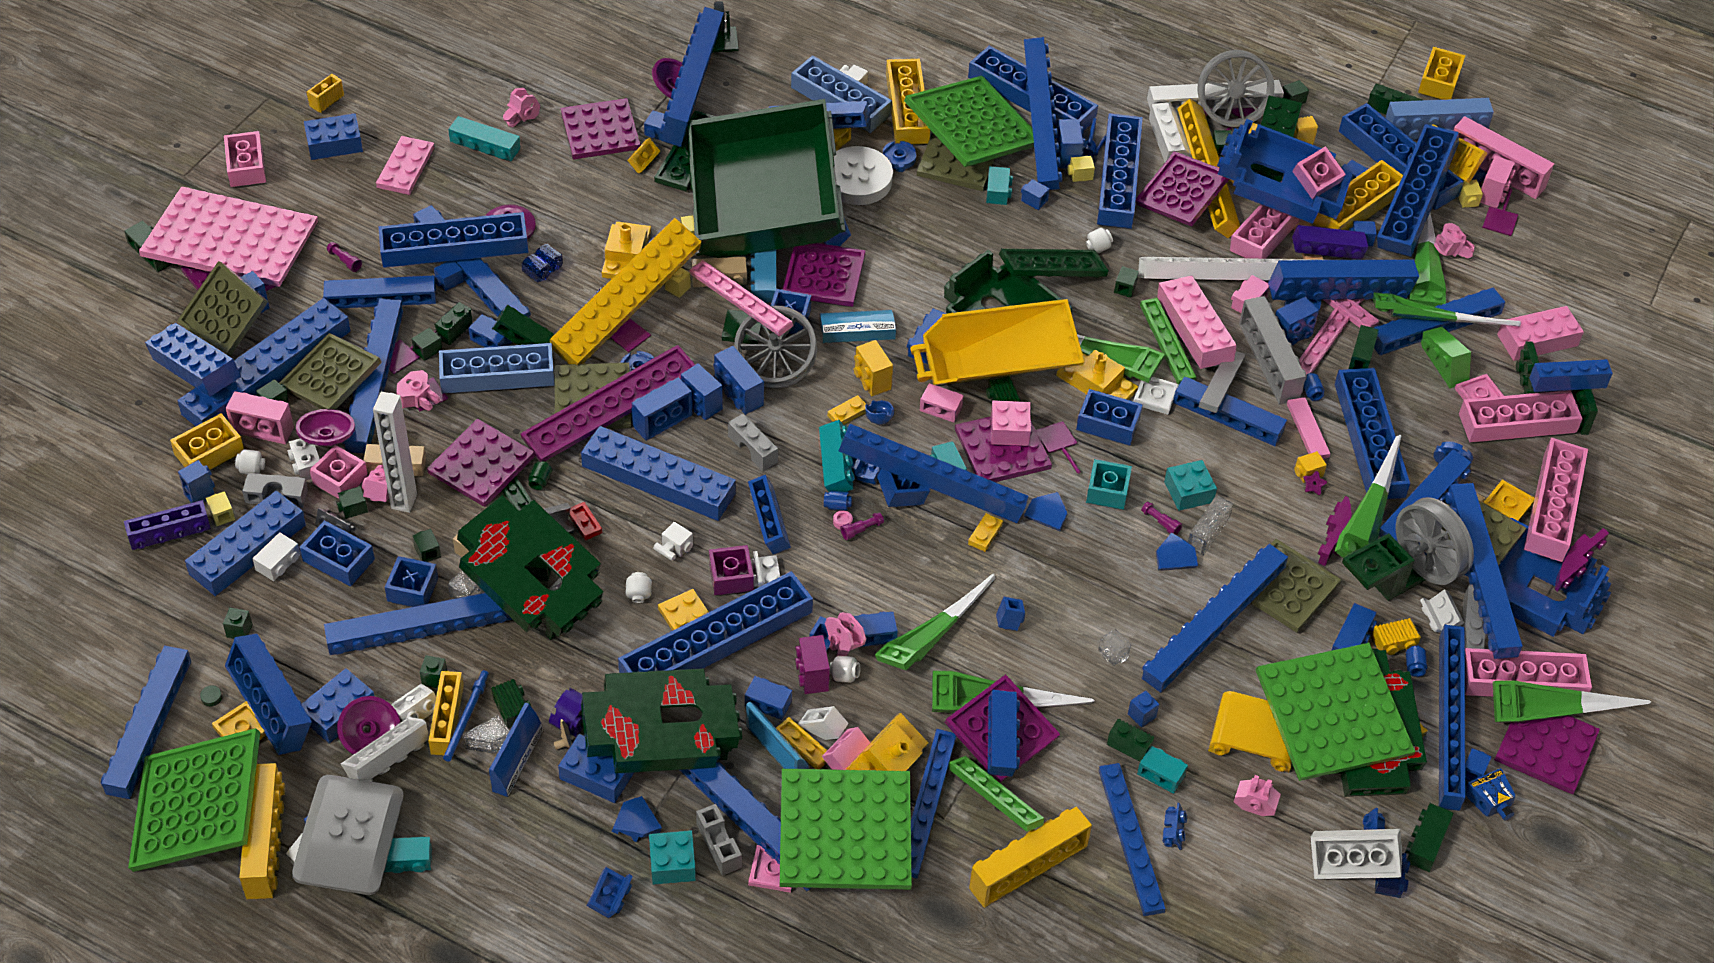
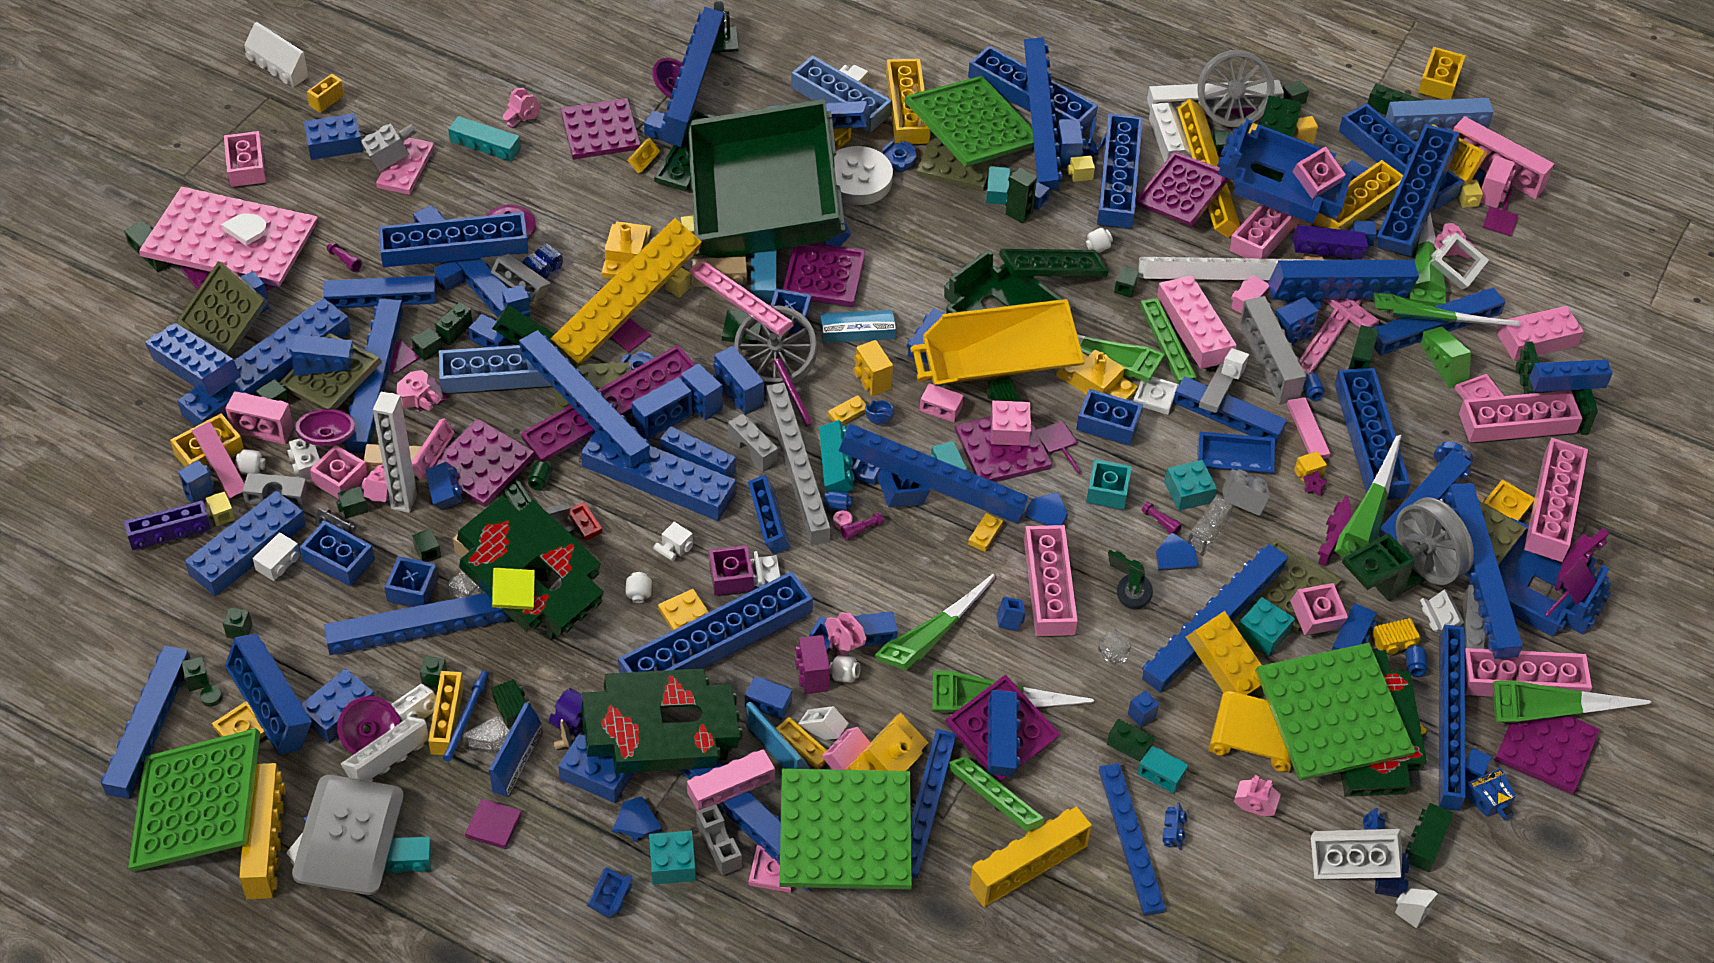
none -> dark green brick [182,657,210,692]
none -> bright pink tile [192,421,244,499]
none -> white tile [221,214,266,246]
none -> white slope [244,22,308,88]
none -> blue wedge [291,334,353,376]
none -> light grey brick [361,123,417,172]
none -> bright pink tile [412,418,455,480]
none -> blue brick [425,462,462,510]
none -> magenta tile [465,799,521,849]
none -> light grey brick [491,254,551,302]
none -> neon yellow tile [492,568,535,610]
none -> brick [502,285,532,312]
none -> brick [519,330,650,468]
none -> blue brick [660,426,736,478]
none -> bright pink brick [687,749,775,811]
none -> light grey brick [766,383,830,546]
none -> magenta bar [774,358,813,427]
none -> dark green brick [1005,168,1037,224]
none -> bright pink brick [1024,525,1078,636]
none -> plate [1108,550,1153,609]
none -> yellow brick [1186,611,1262,695]
none -> blue slope [1197,432,1275,474]
none -> white brick [1221,348,1249,379]
none -> light grey brick [1222,469,1270,516]
none -> teal brick [1238,597,1295,657]
none -> bright pink brick [1290,583,1348,635]
none -> white slope [1395,888,1438,928]
none -> white window [1430,233,1489,290]
none -> magenta piece [1545,558,1597,617]

